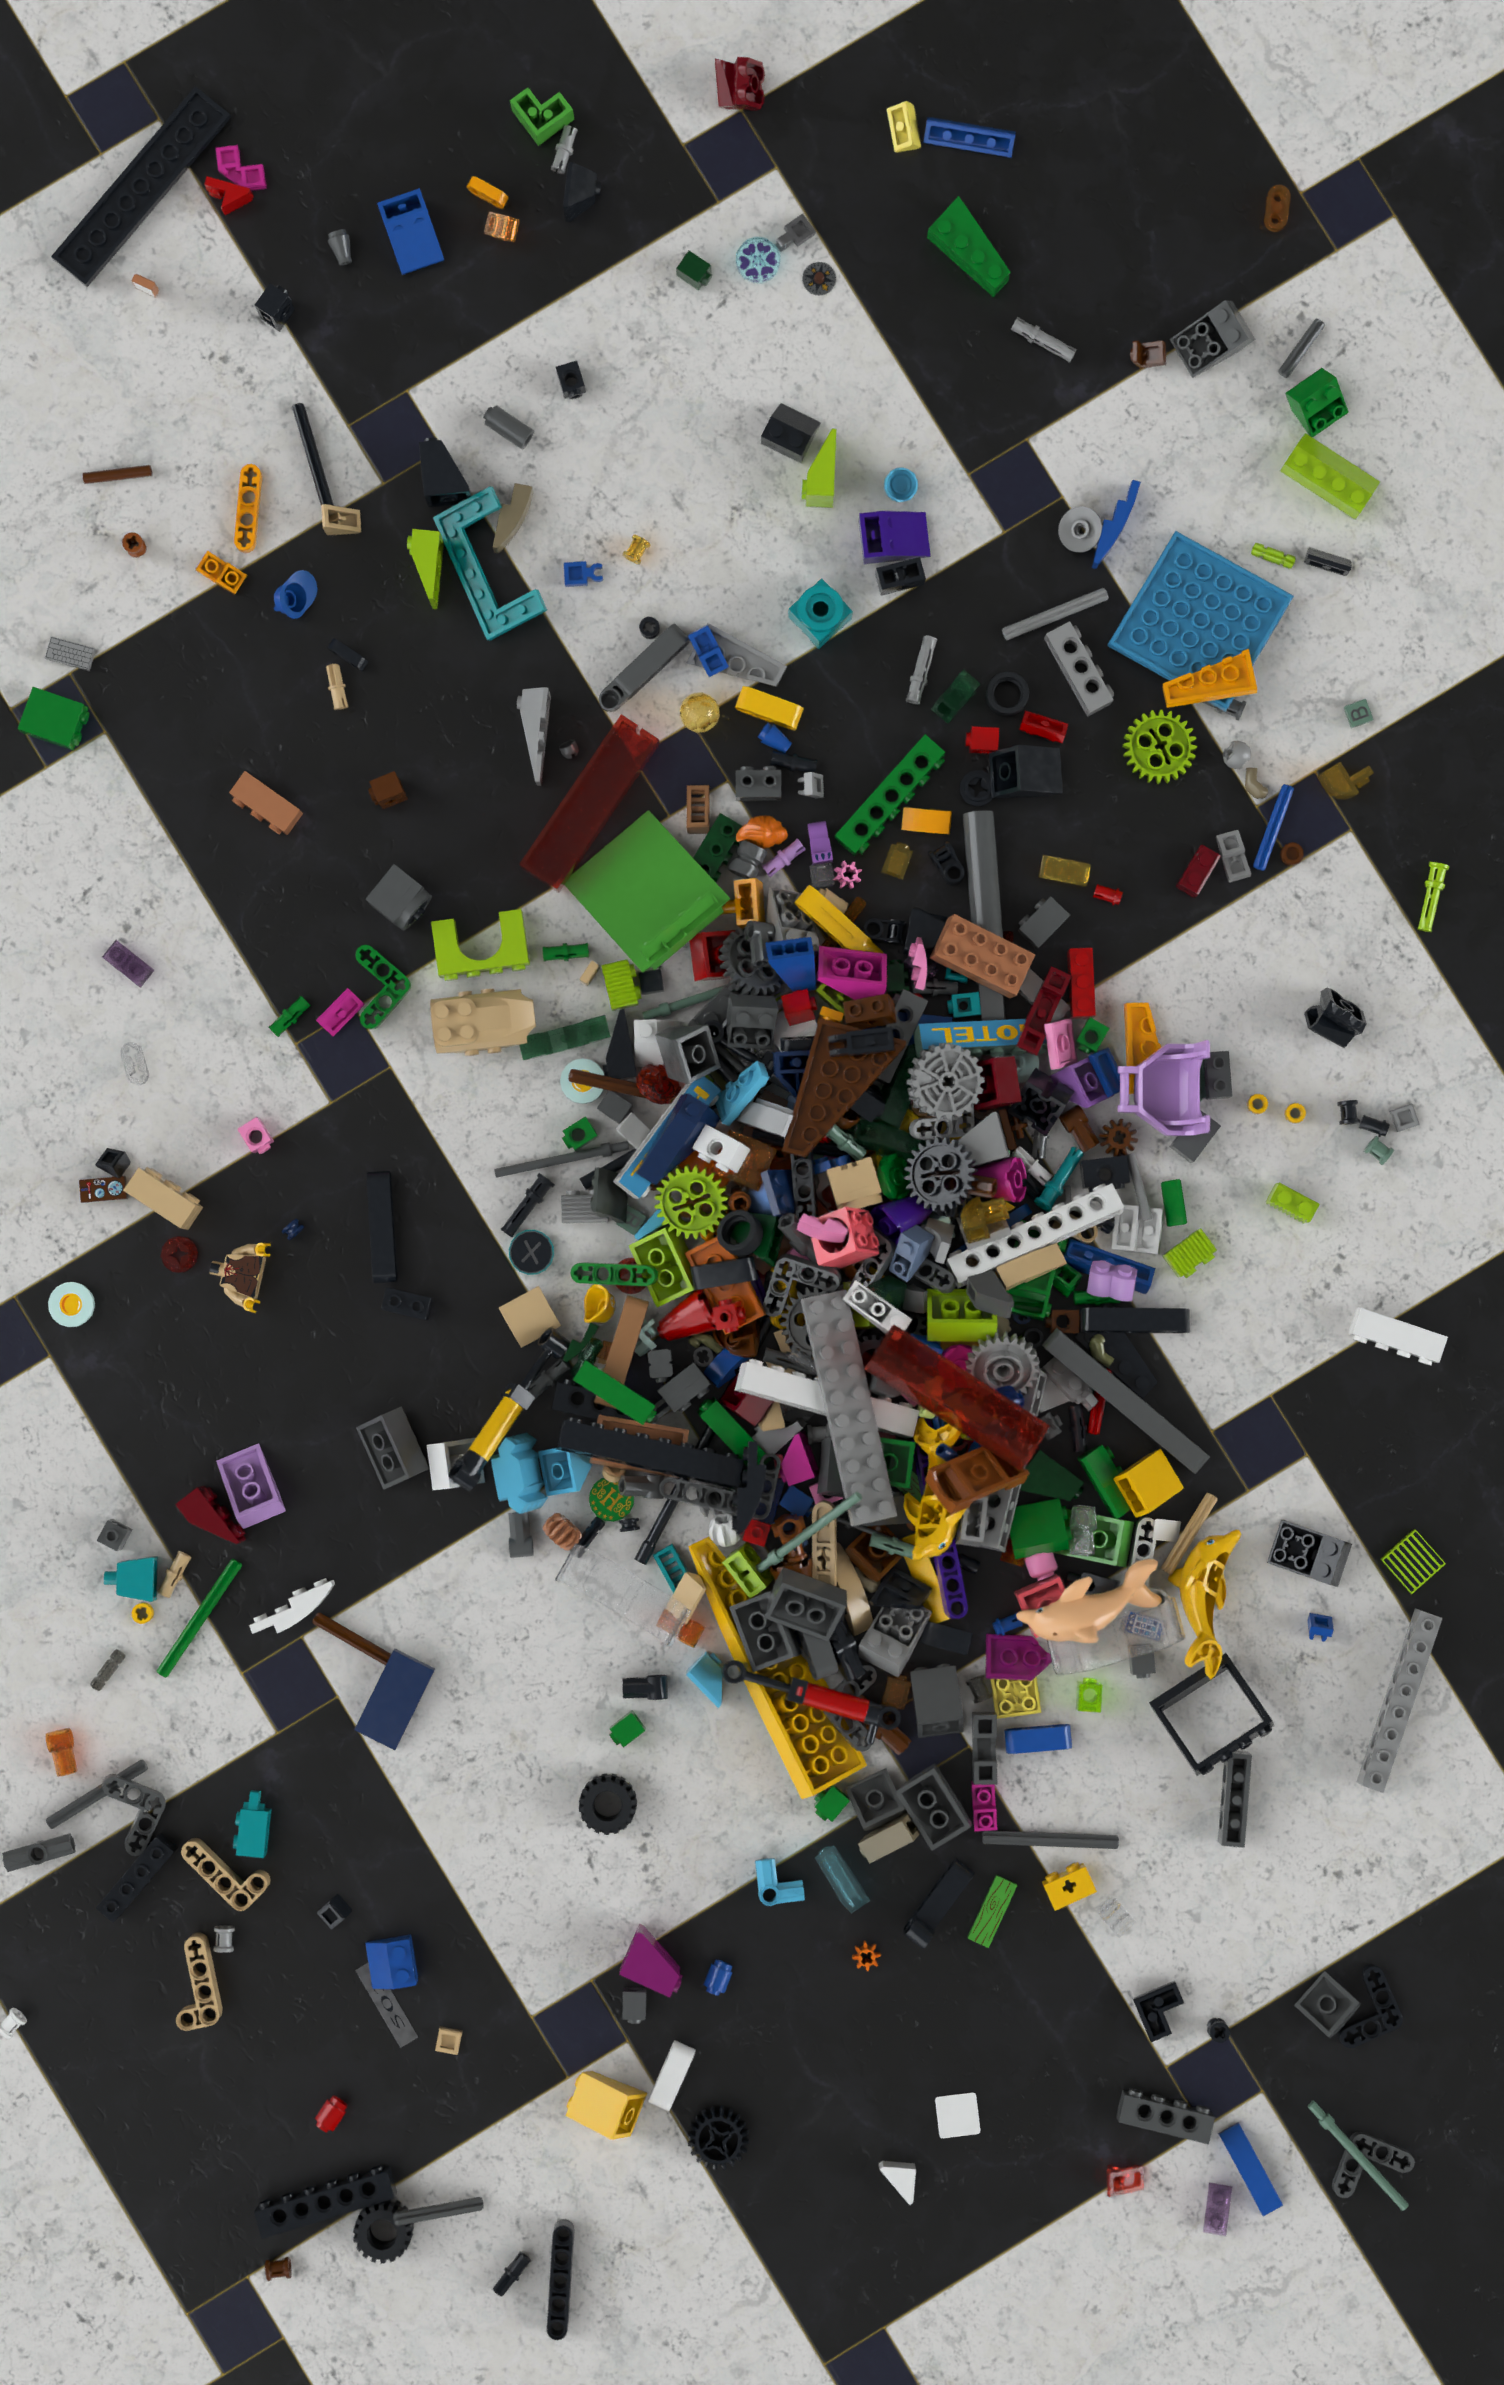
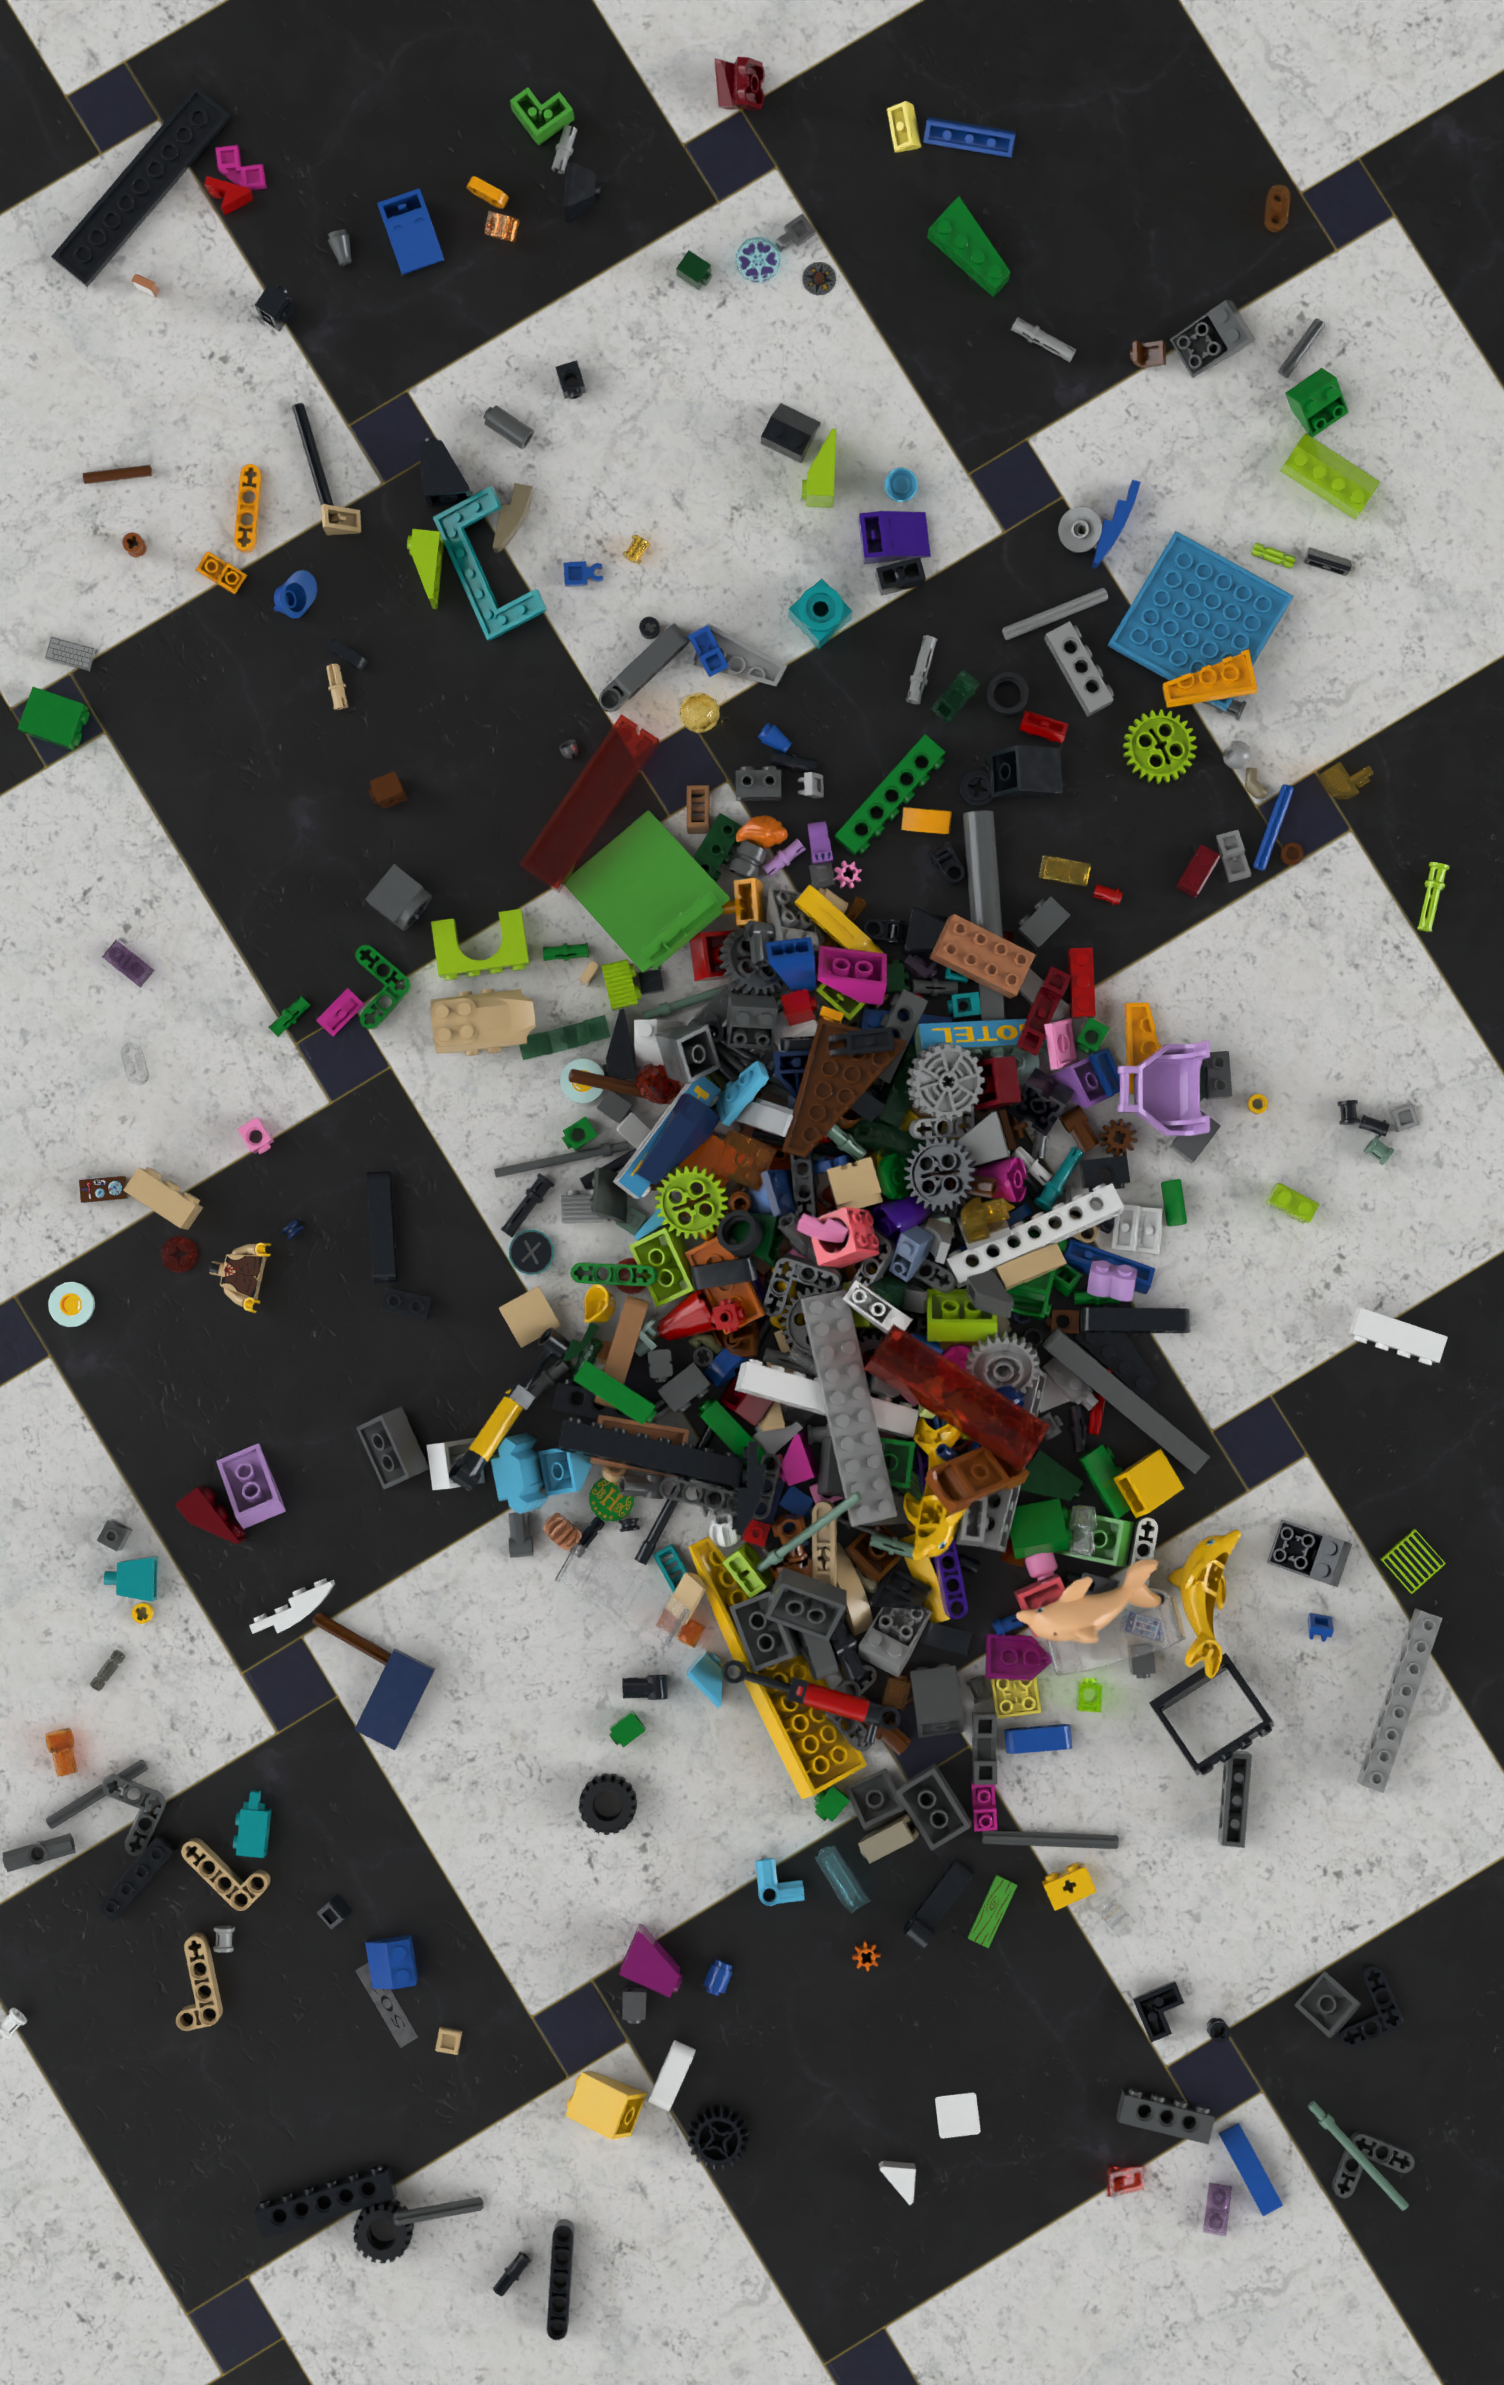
black slope [95,1148,131,1178] -> none
tan pin [157,1551,192,1598] -> none
green axle [157,1559,242,1678] -> none
nougat brick [229,771,303,835] -> none
reddish brown bush [265,2257,292,2281] -> none
red brick [315,2095,348,2132] -> none
light grey wedge [517,687,551,786] -> none
white brick [692,1124,750,1173] -> none
yellow beam [735,686,804,730] -> none
reddish brown brick [843,994,897,1029] -> none
clear yellow brick [882,842,913,880] -> none
bright pink slope [908,937,927,990] -> none
red brick [966,726,999,754] -> none
olive arm [1089,1334,1114,1368] -> none
light grey bar [1127,1153,1152,1221] -> none
white sticker [1152,1519,1181,1542] -> none
tan axle [1161,1493,1217,1574] -> none
lime brick [1162,1228,1217,1278] -> none
yellow axle [1284,1103,1306,1124] -> none
black piece [1304,987,1367,1048] -> none
sand green tile [1343,699,1374,729] -> none

